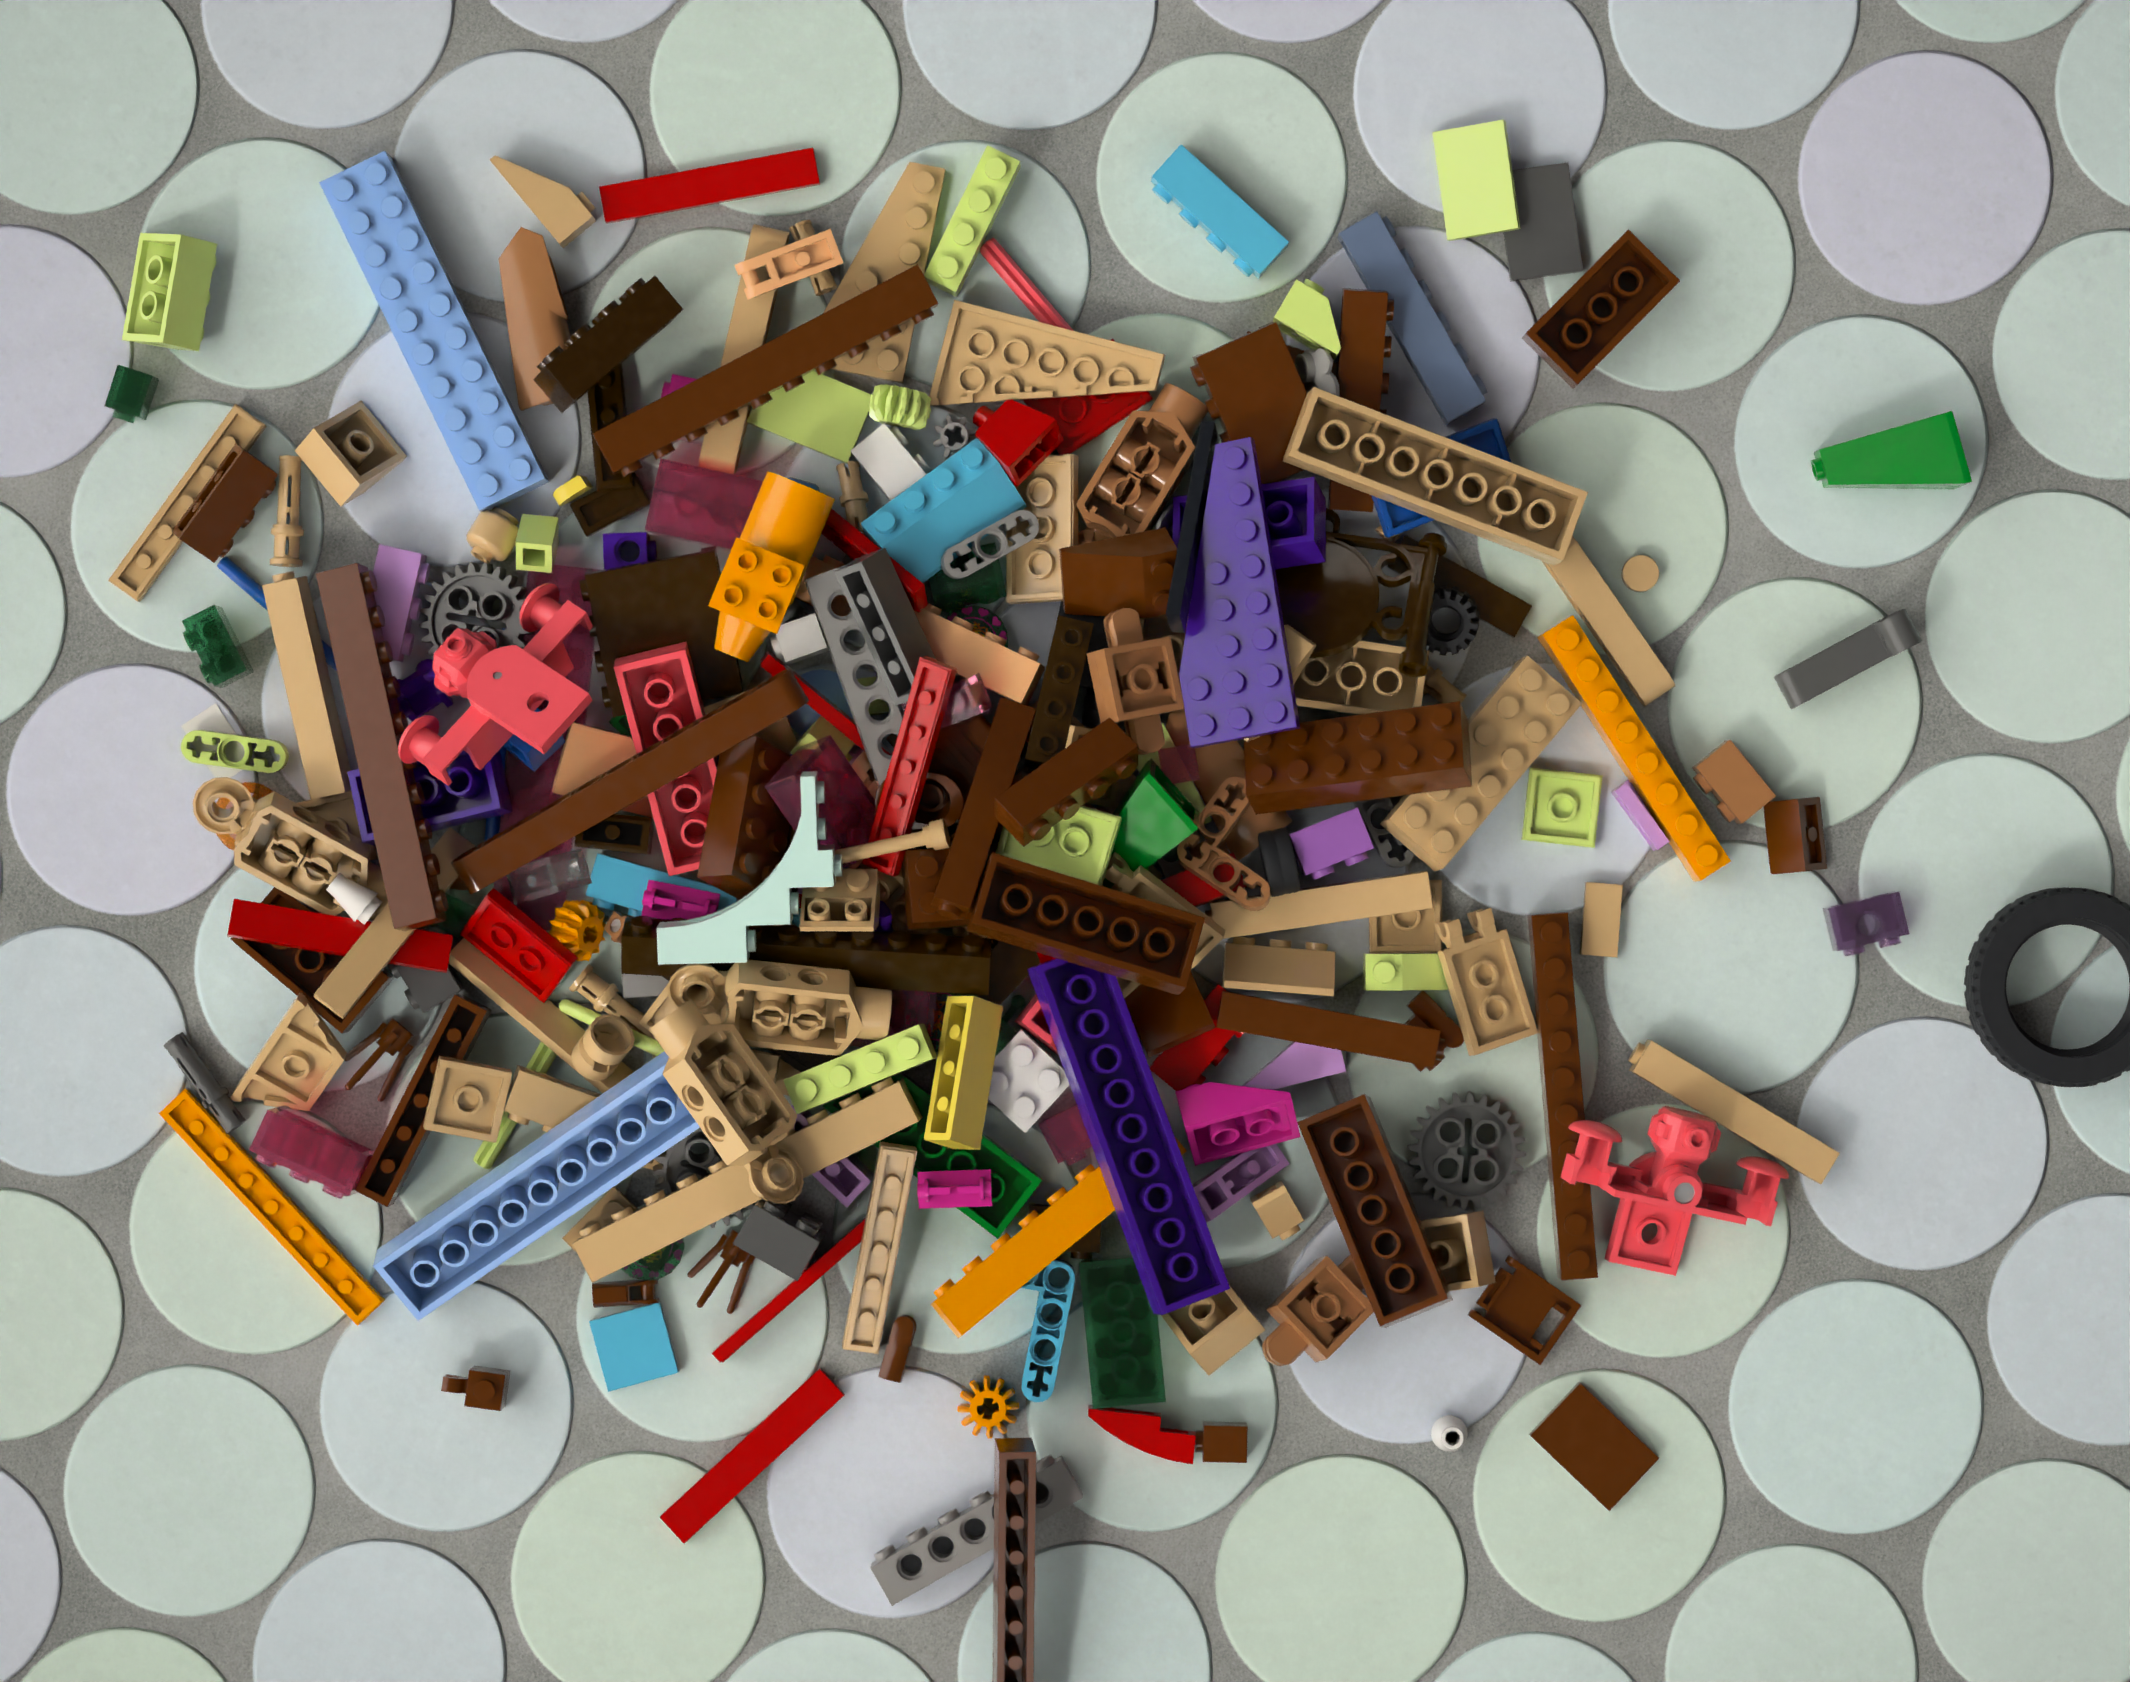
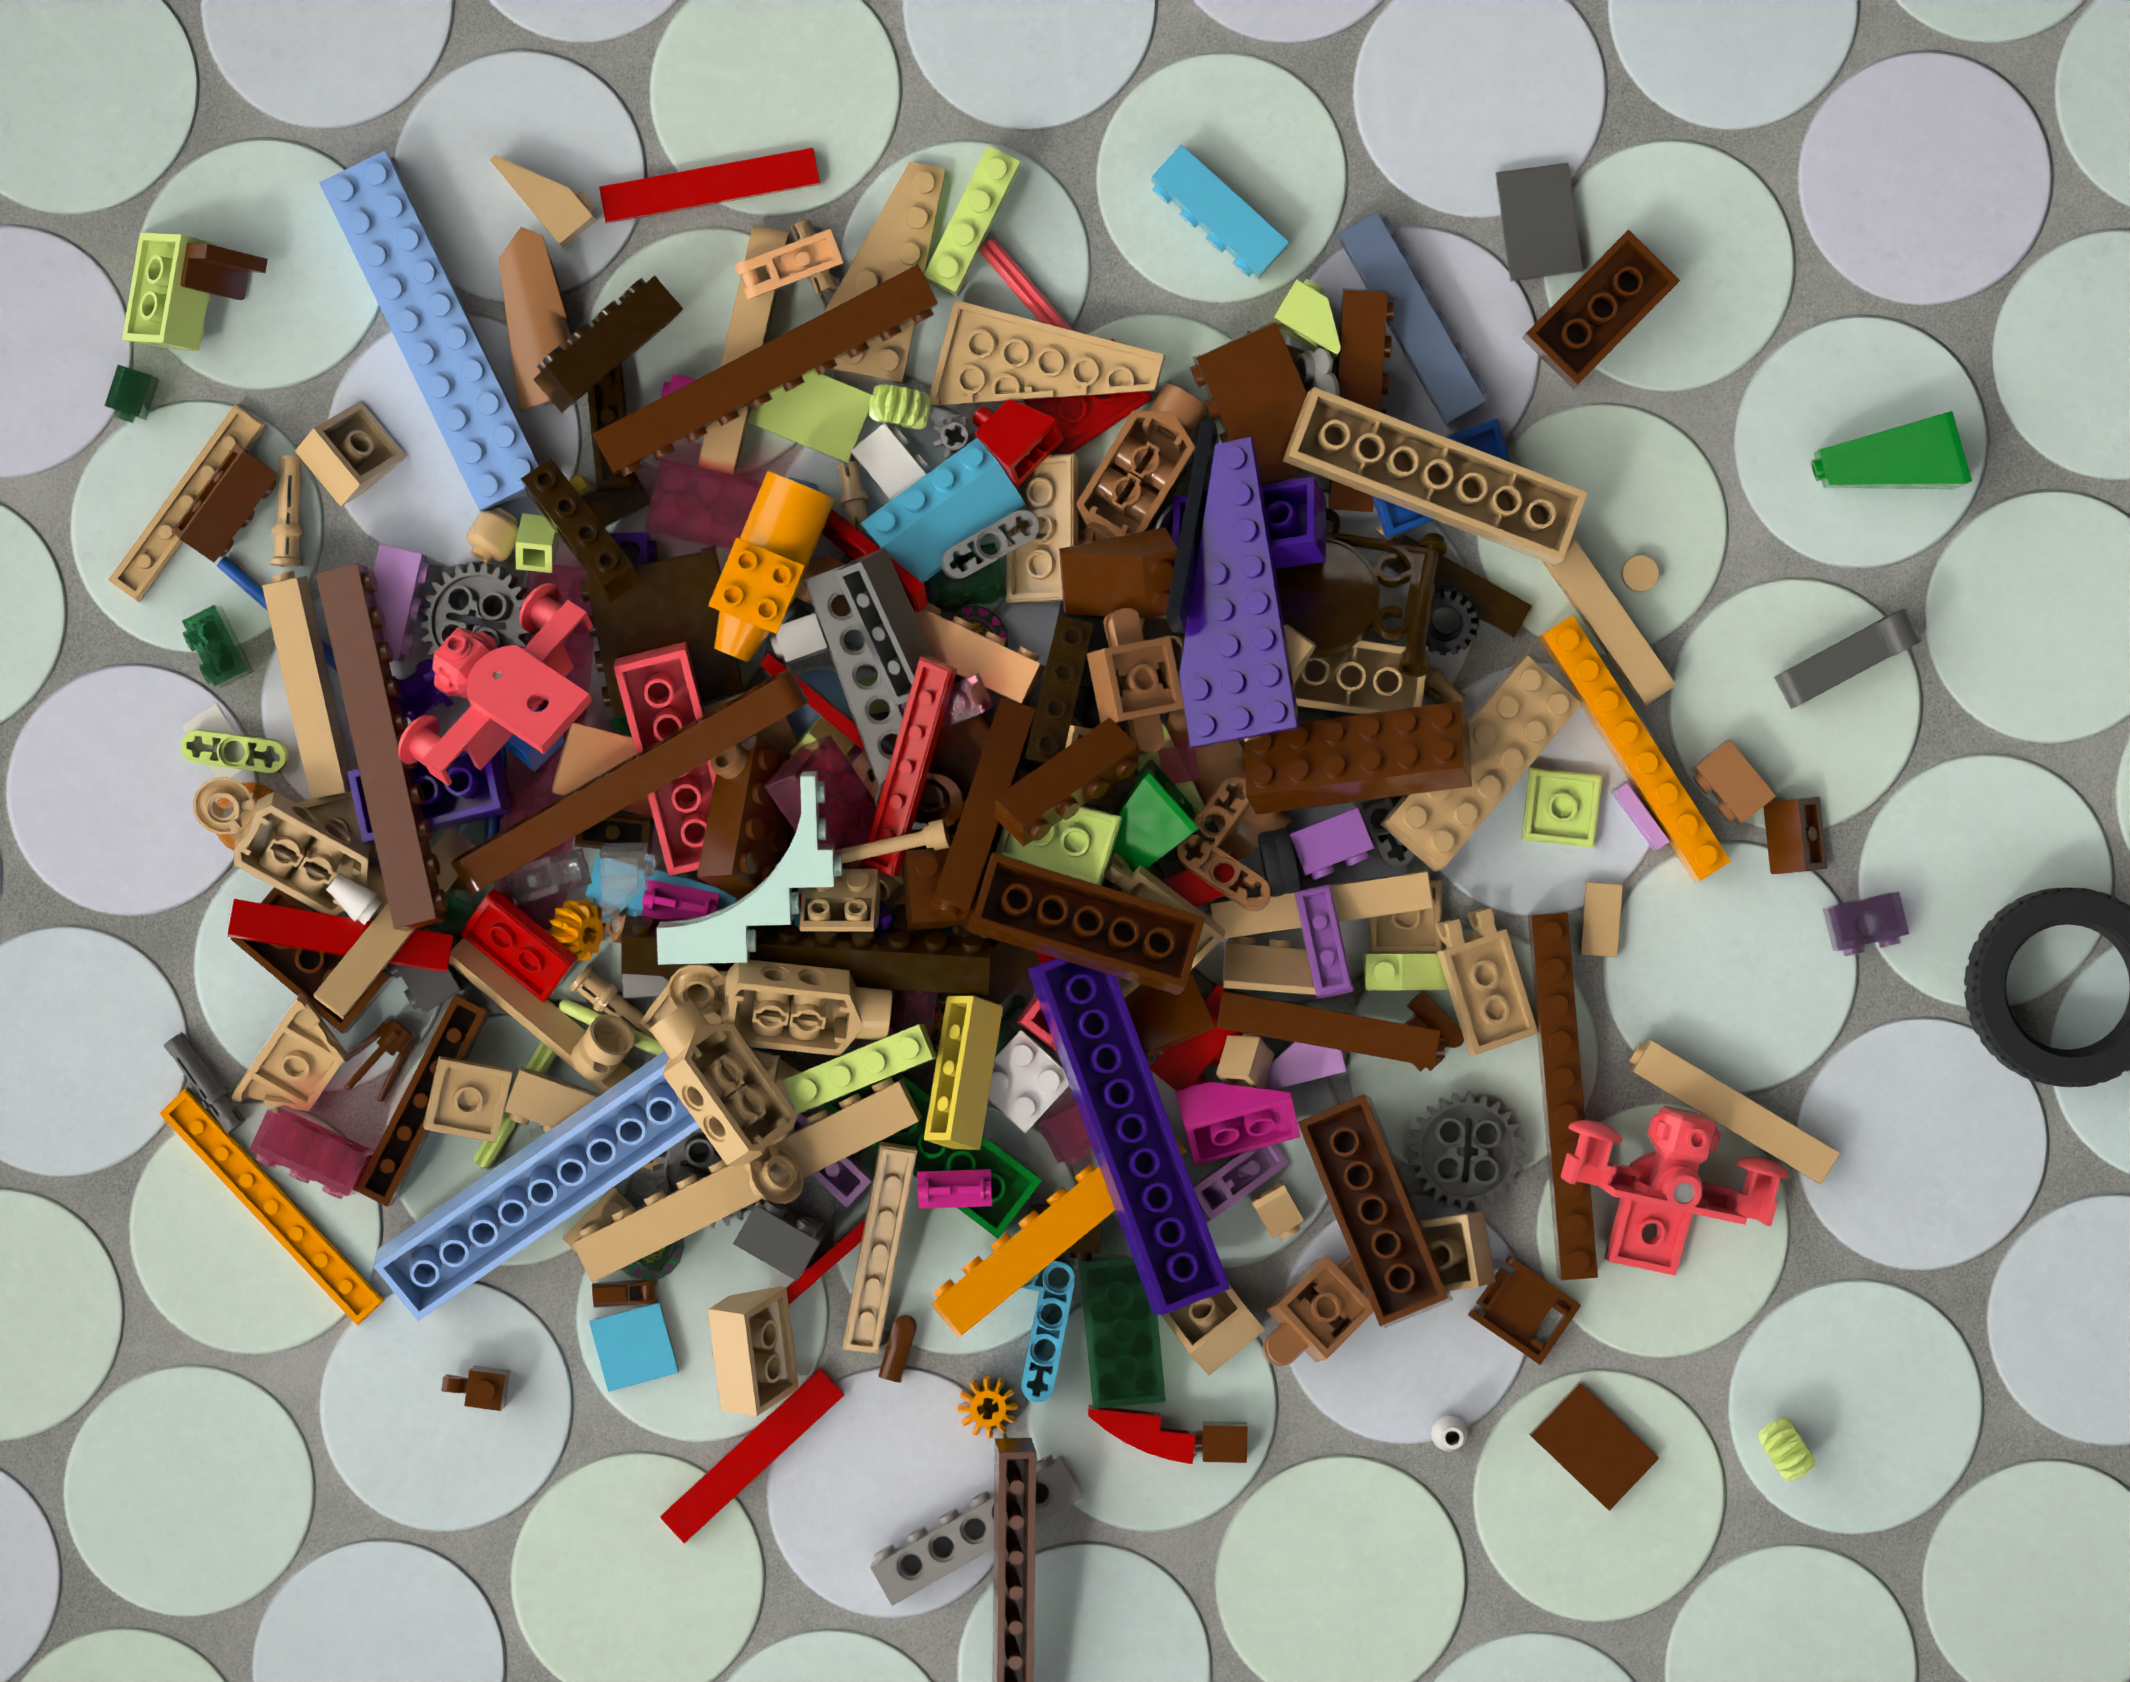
reddish brown plant [687,1229,756,1314] -> none
yellowish green tile [1432,120,1520,241] -> none
none -> reddish brown panel [180,243,268,300]
none -> dark brown brick [521,458,640,603]
none -> clear slope [599,843,655,923]
none -> tan slope [708,1286,799,1417]
none -> medium nougat tile [711,744,747,779]
none -> tan brick [1216,1033,1274,1089]
none -> medium lavender tile [1294,884,1353,999]
none -> yellowish green gear [1758,1417,1815,1482]

